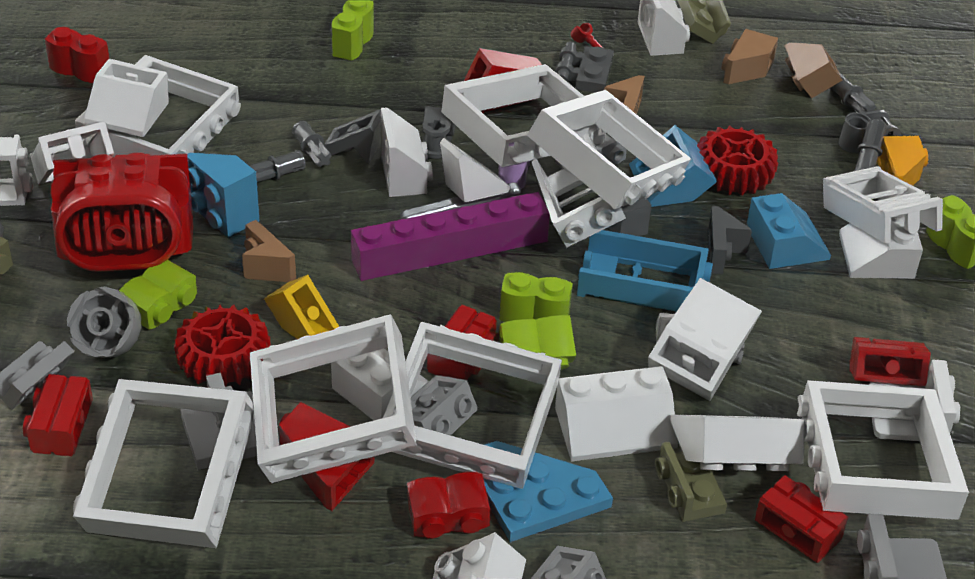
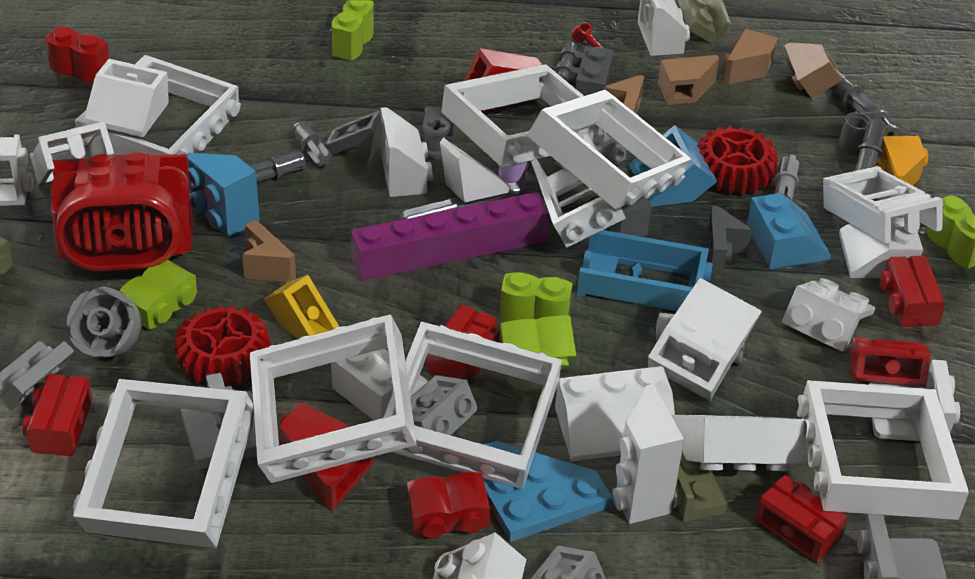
none -> white slope [612,384,684,524]
none -> medium nougat slope [658,55,719,105]
none -> light grey axle [774,154,799,202]
none -> white bracket [781,278,875,352]
none -> red brick [880,256,946,327]

